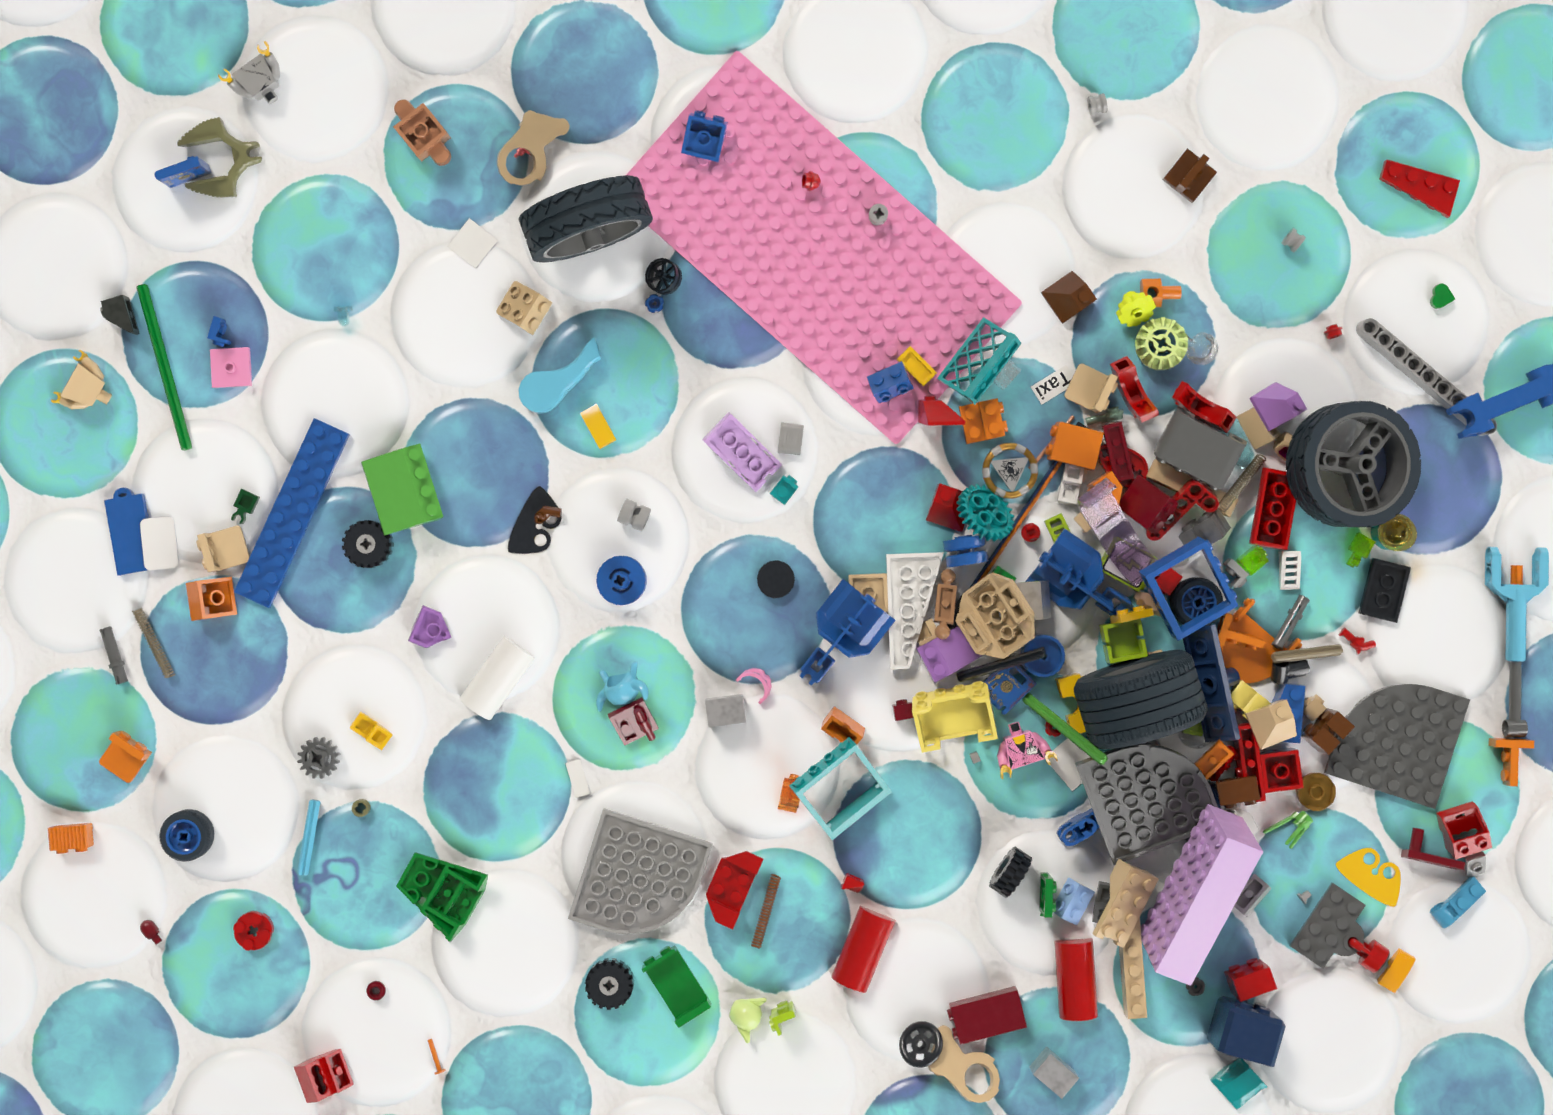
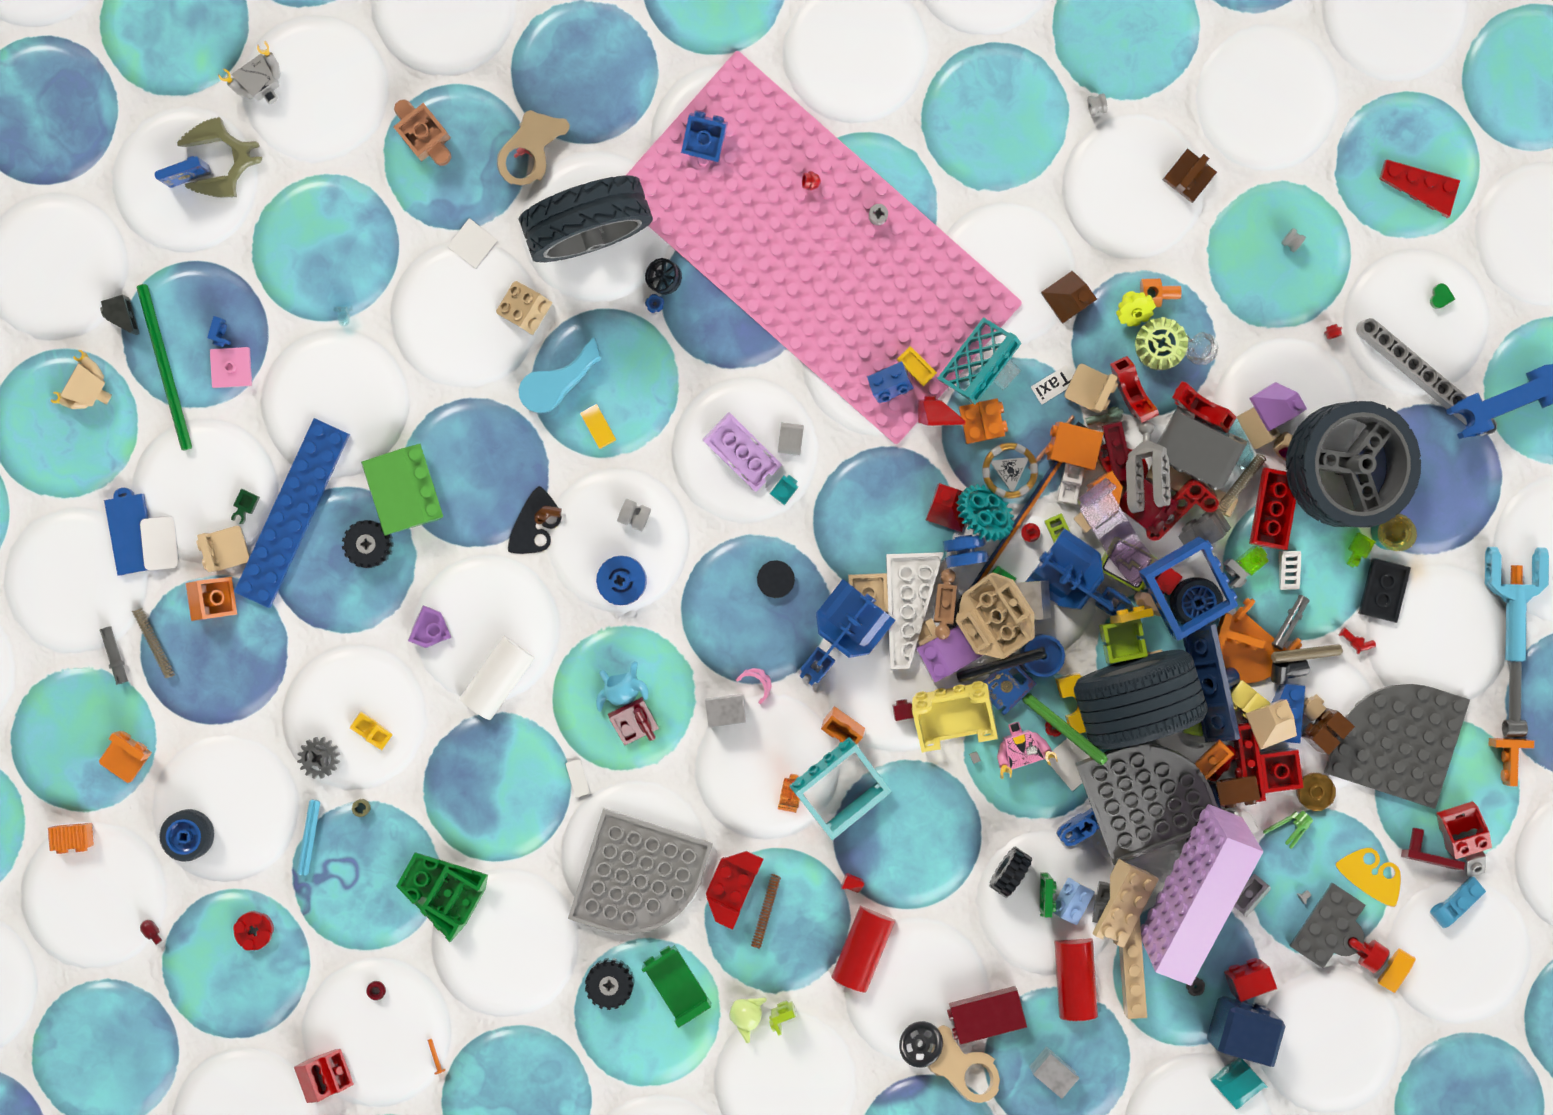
none -> light grey piece [1126,421,1171,513]

